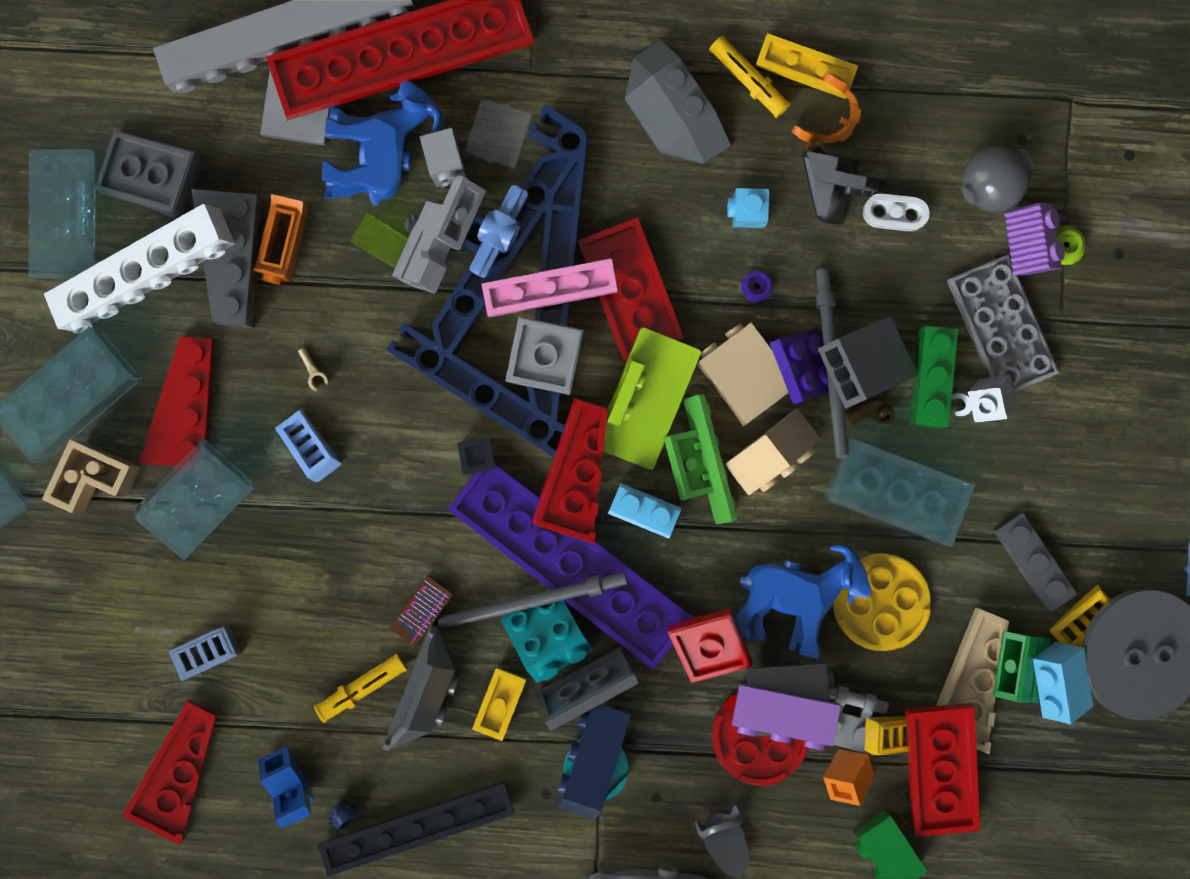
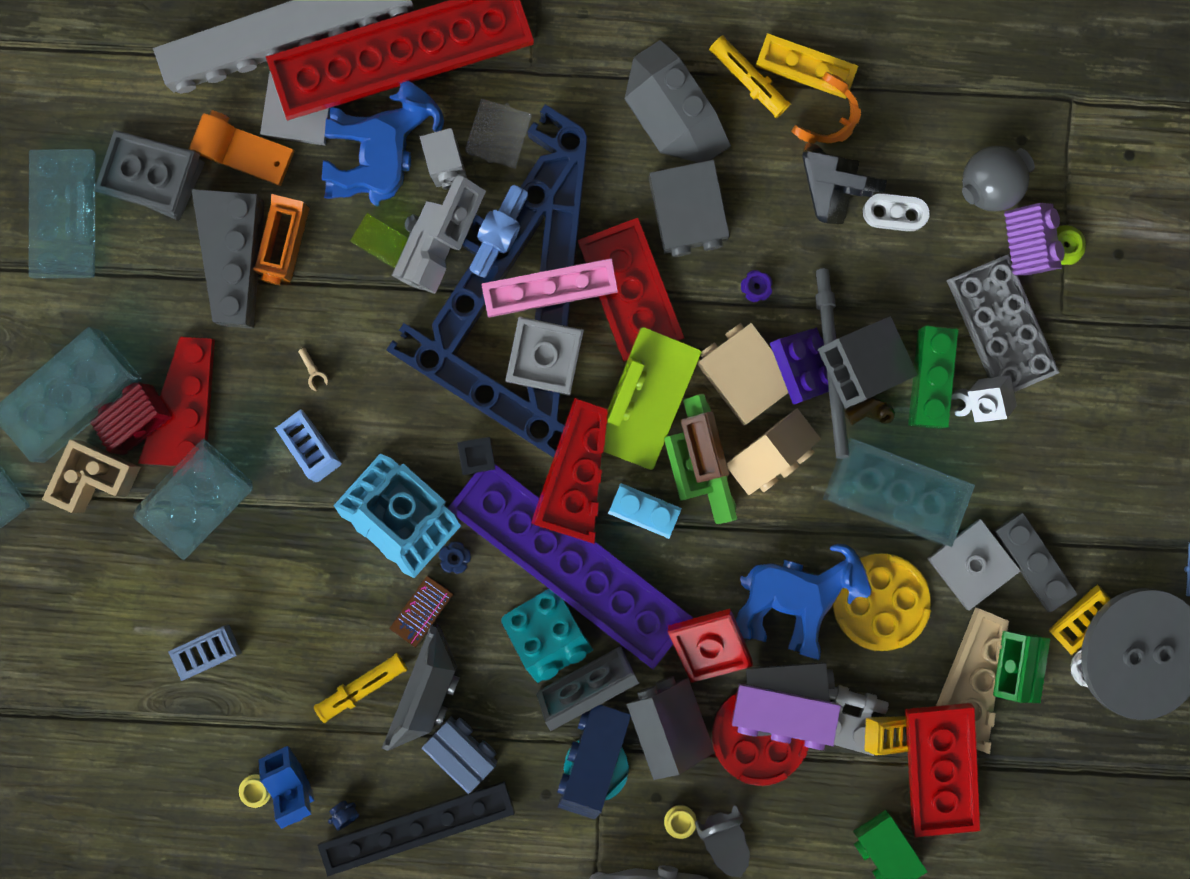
white brick [44,204,235,333] -> none
red wing [121,699,217,846] -> none
dark grey bar [438,572,628,630] -> none
yellow plate [472,667,527,741] -> none
medium azure brick [727,188,769,228] -> none
orange panel [823,749,875,806] -> none
medium azure brick [1033,642,1093,724] -> none
none -> dark red brick [90,382,172,455]
none -> orange door [188,110,295,186]
none -> light yellow plate [239,774,271,808]
none -> medium azure slope [333,453,461,578]
none -> sand blue brick [421,716,498,794]
none -> dark blue plate [439,542,471,574]
none -> dark grey brick [627,676,715,780]
none -> dark grey brick [649,160,729,257]
none -> light yellow plate [664,805,697,839]
none -> reddish brown tile [681,411,729,483]
none -> light grey plate [927,519,1020,610]

